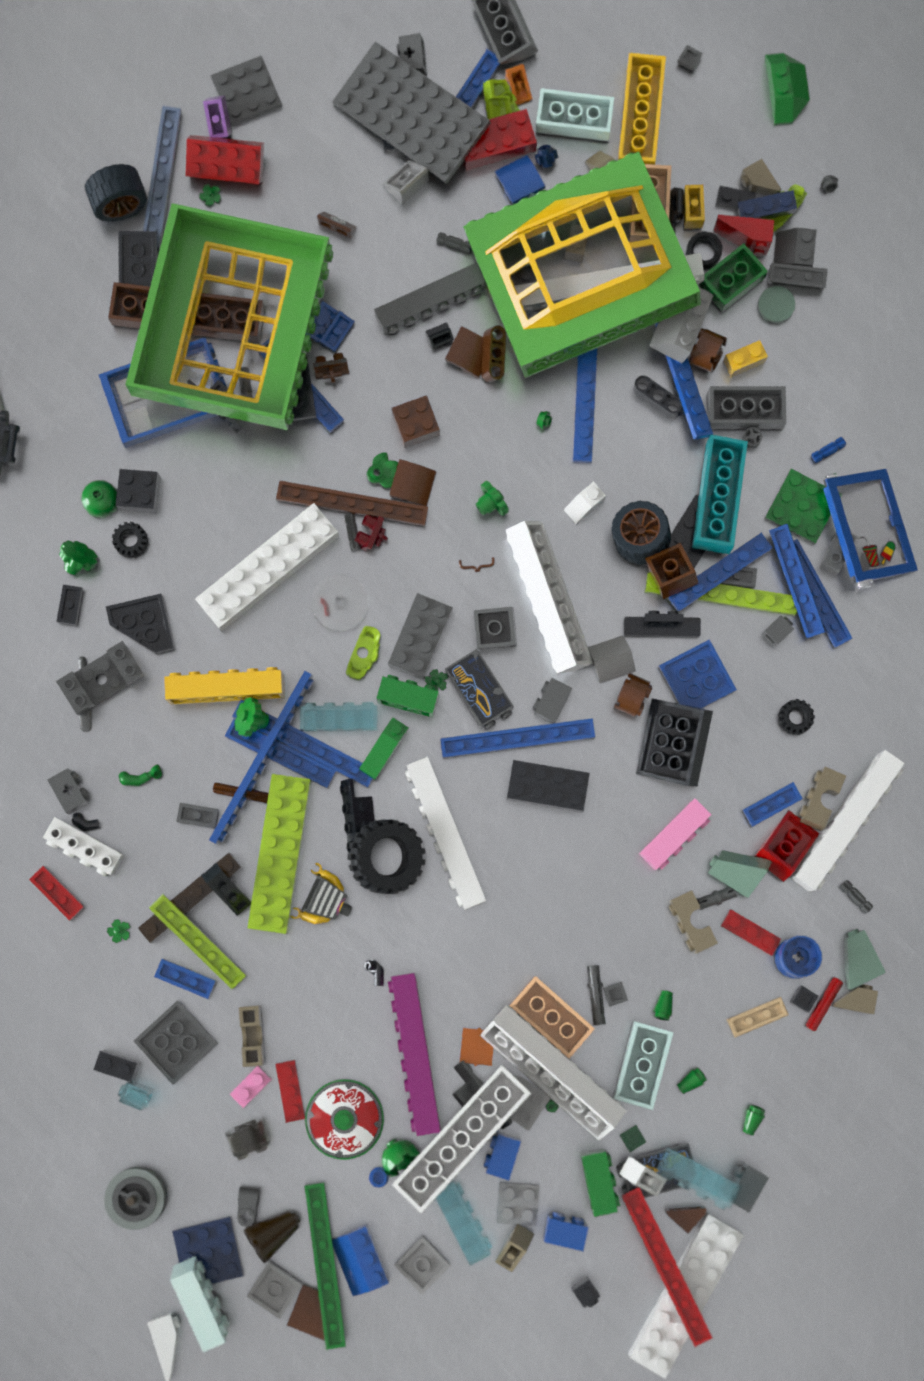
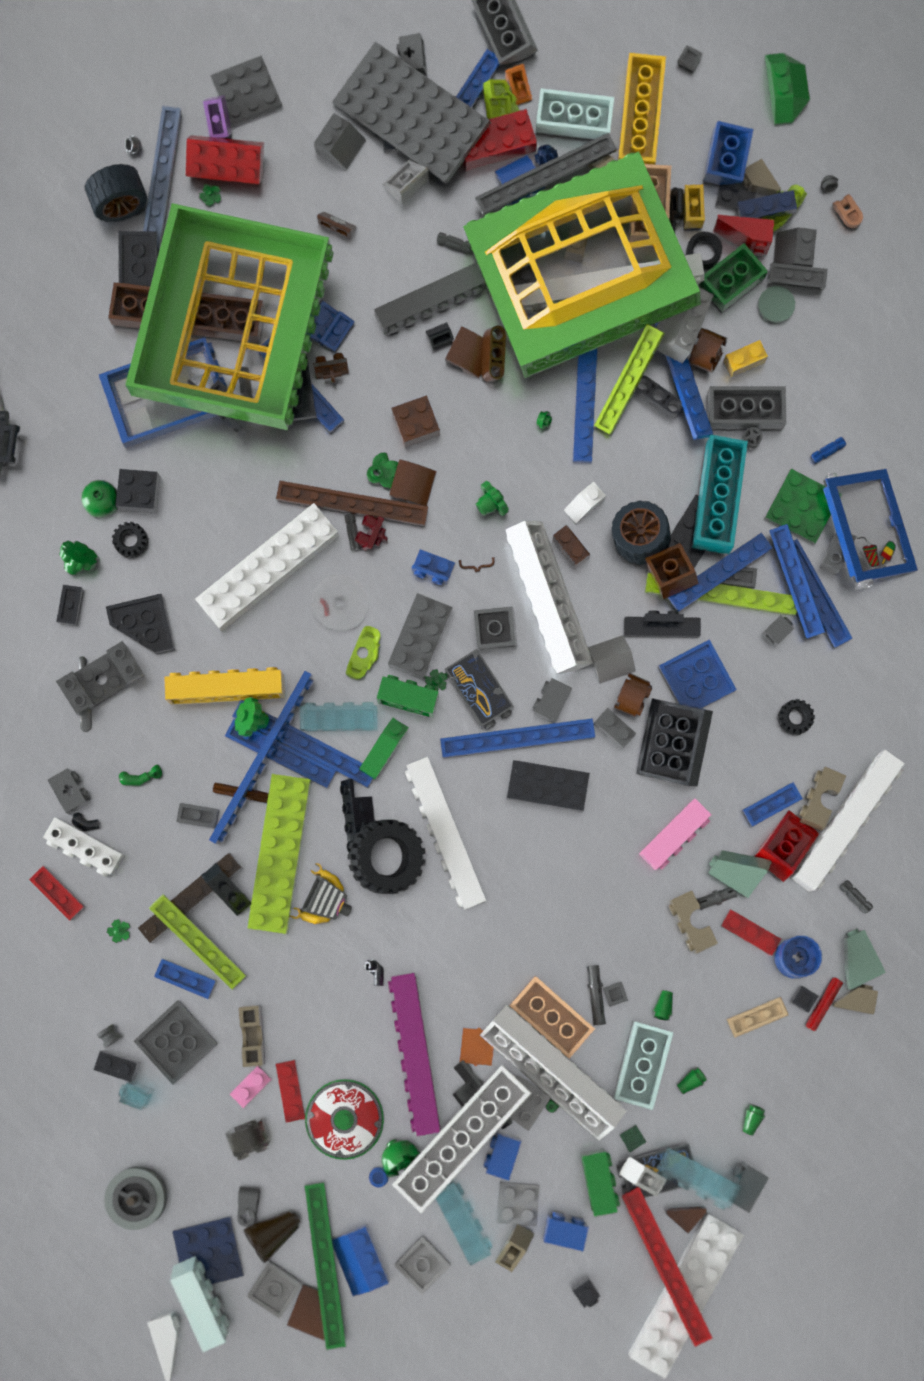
none -> dark grey wheel [97,1024,122,1048]
none -> dark grey plate [125,135,141,154]
none -> dark grey slope [314,113,366,170]
none -> blue bracket [411,549,455,585]
none -> dark grey plate [475,133,617,216]
none -> reddish brown brick [552,525,590,569]
none -> lime plate [594,324,665,435]
none -> dark grey brick [594,708,637,750]
none -> blue slope [703,121,754,185]
none -> nougat plate [832,194,863,228]

